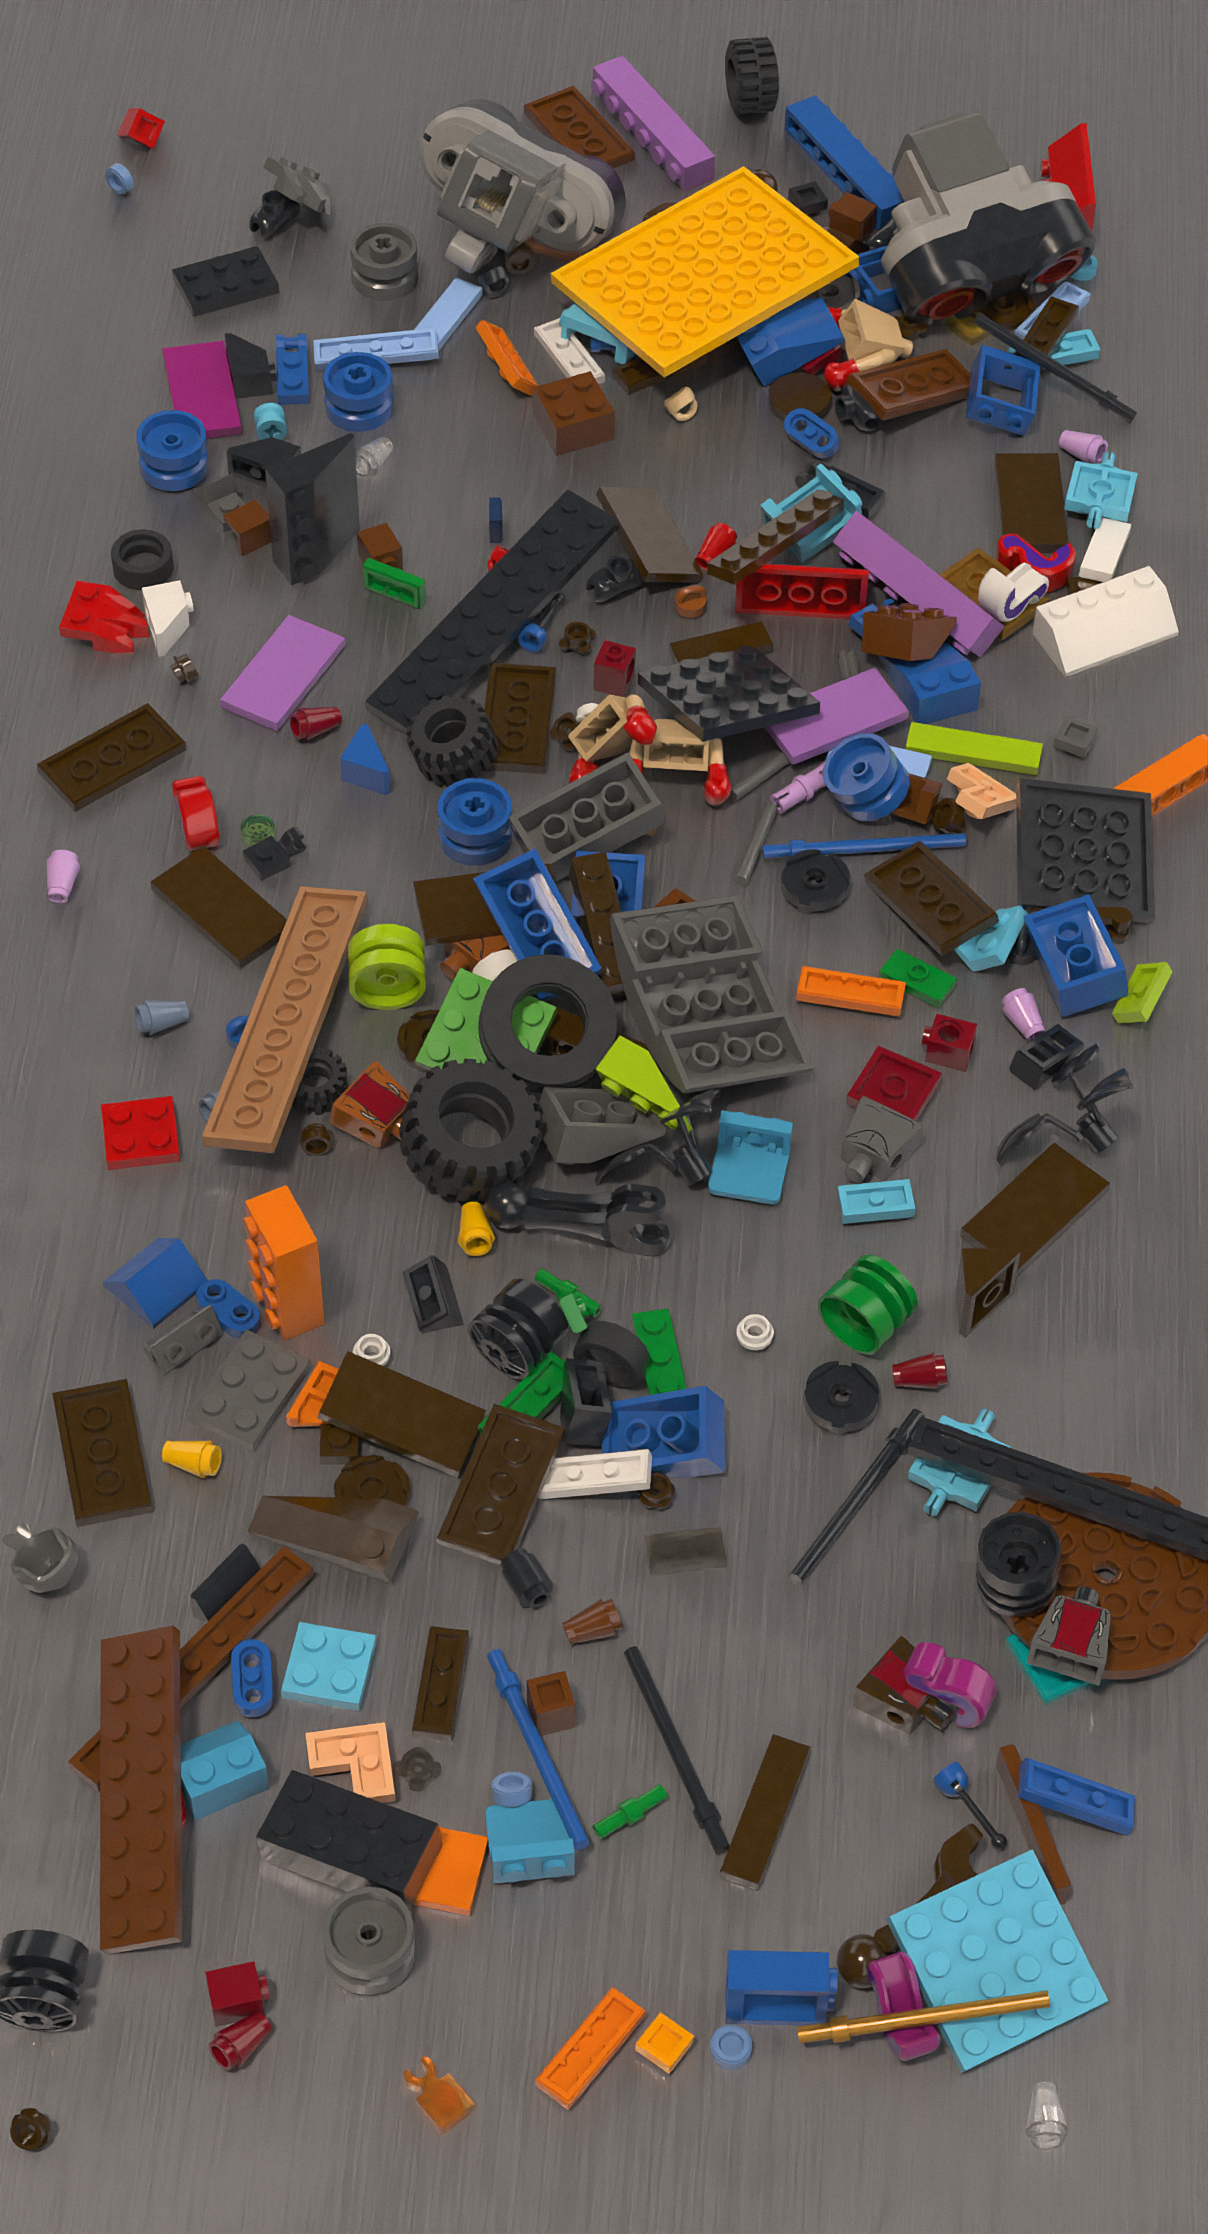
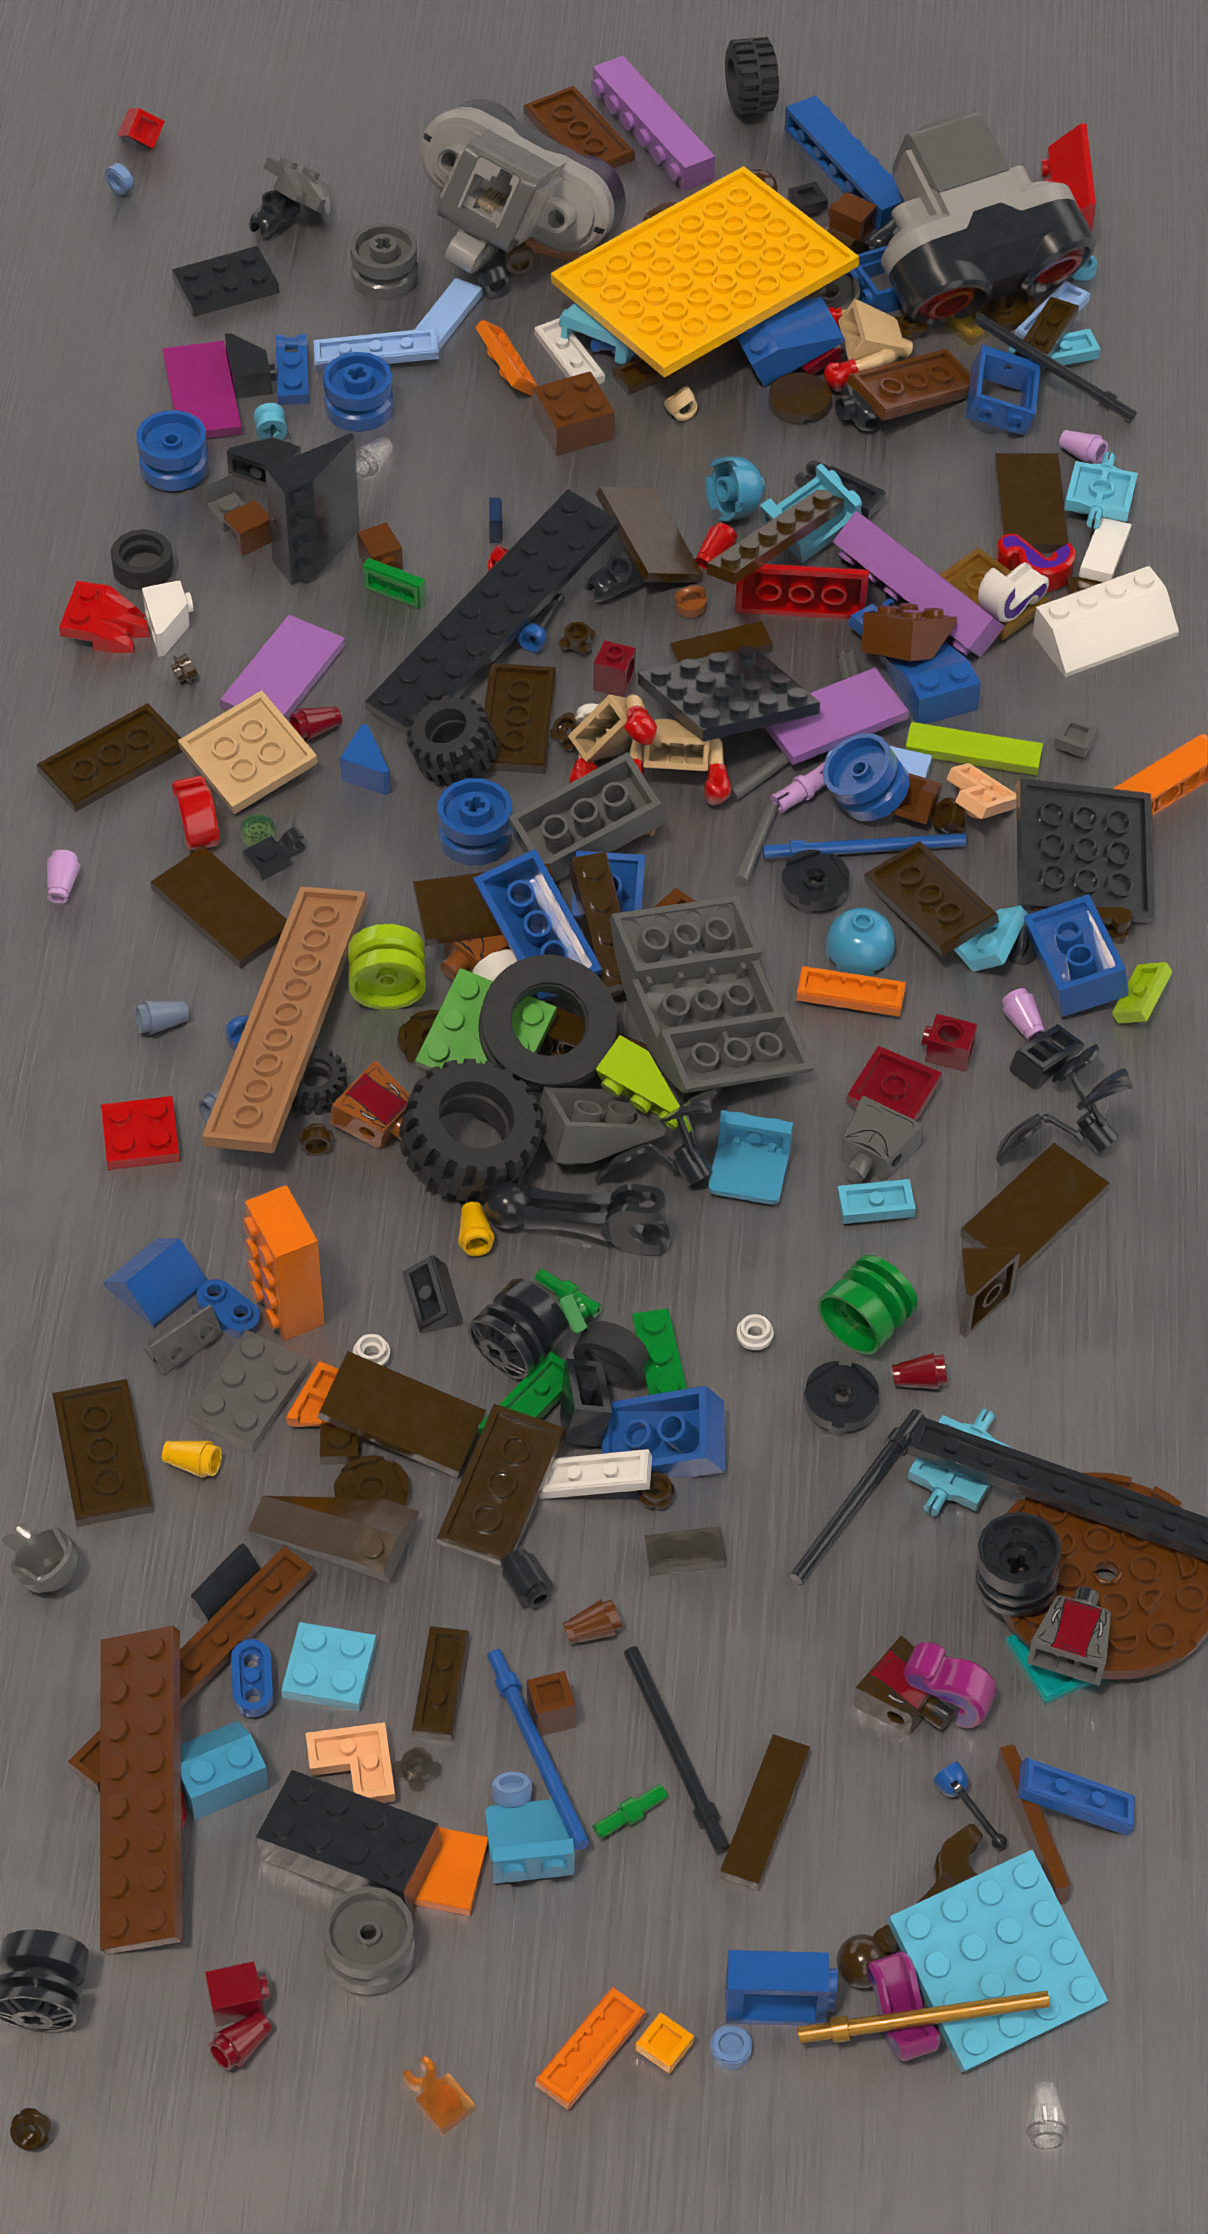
blue plate [784,408,840,458] -> none
green plate [879,949,957,1009] -> none
none -> tan plate [178,690,318,814]
none -> dark azure cylinder [705,457,765,521]
none -> dark azure cylinder [826,908,895,976]

